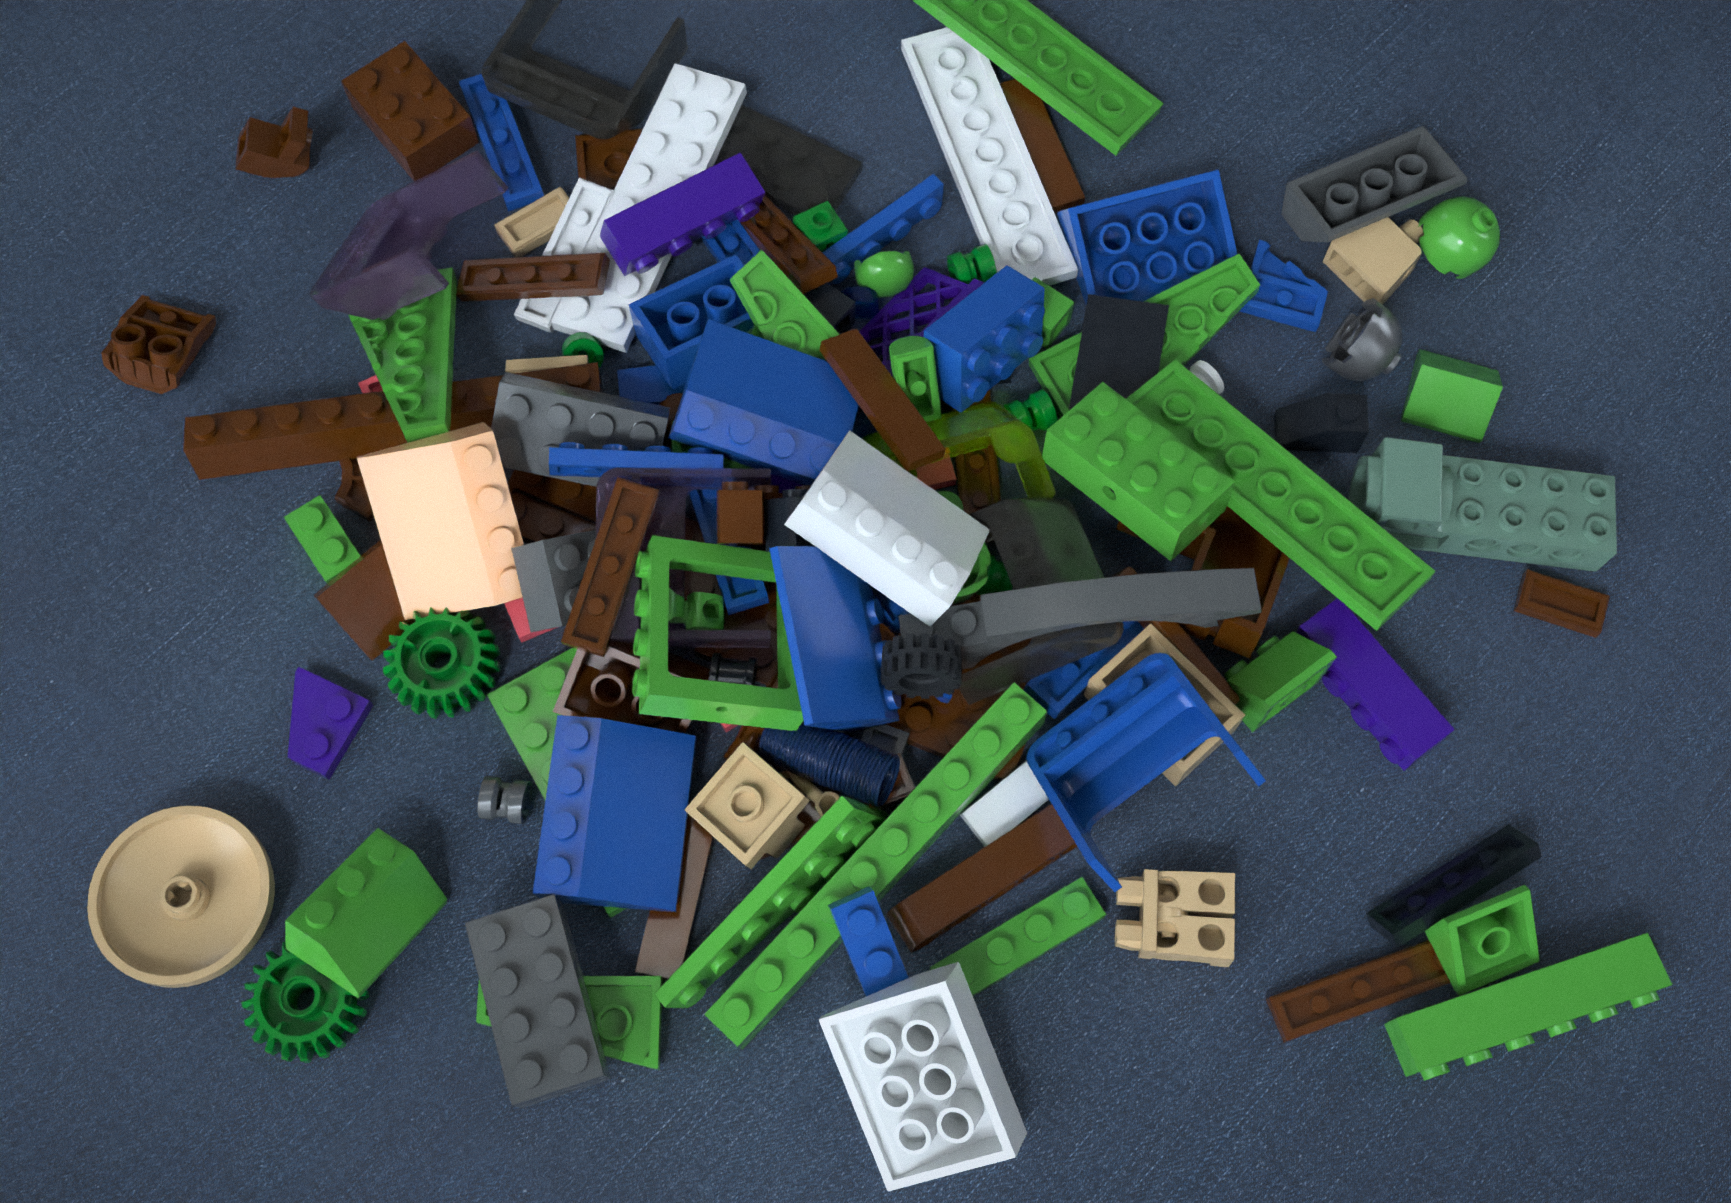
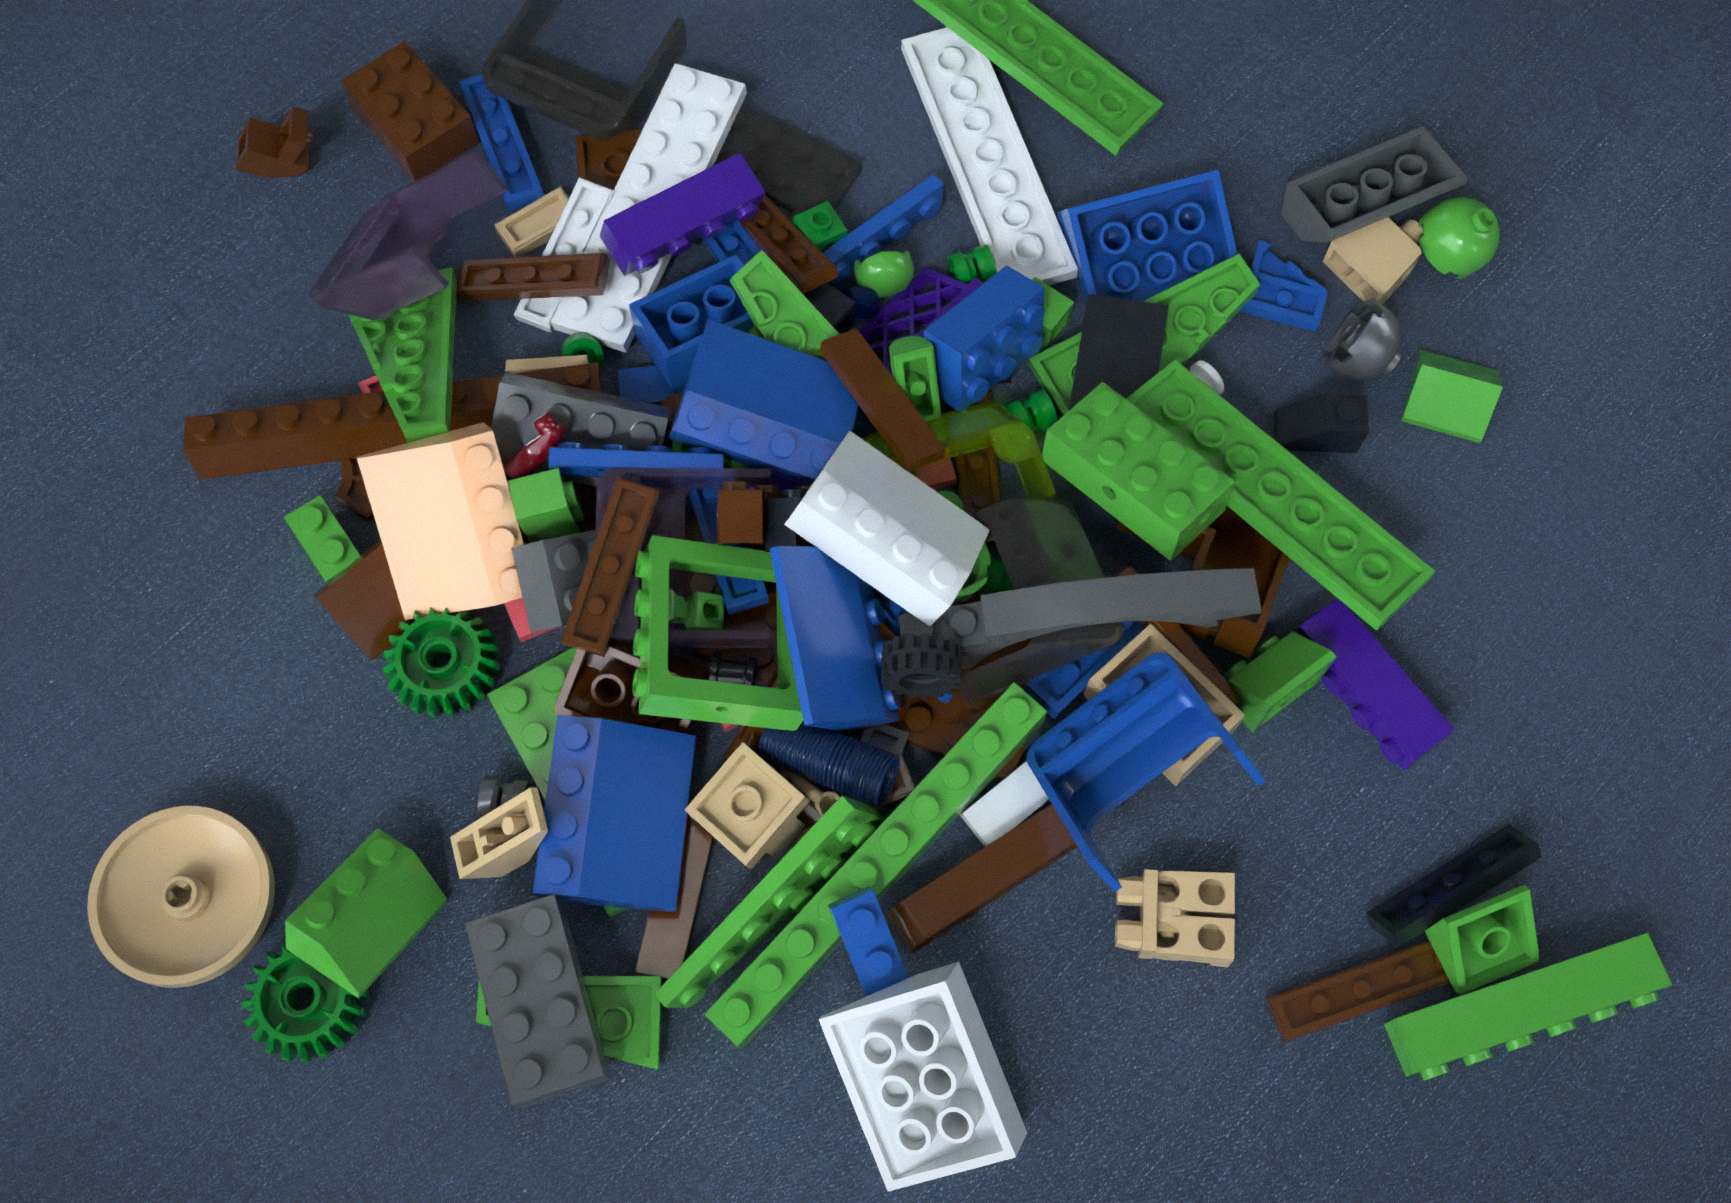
reddish brown slope [101,295,216,394] -> none
dark purple wing [287,667,374,780] -> none
bright green plate [929,877,1106,997] -> none
reddish brown tile [999,79,1085,214] -> none
sand green brick [1348,437,1617,572] -> none
reddish brown tile [1513,569,1610,638] -> none
none -> tan slope [450,787,548,879]
none -> dark red arm [503,412,566,482]
none -> bright green brick [508,468,585,543]

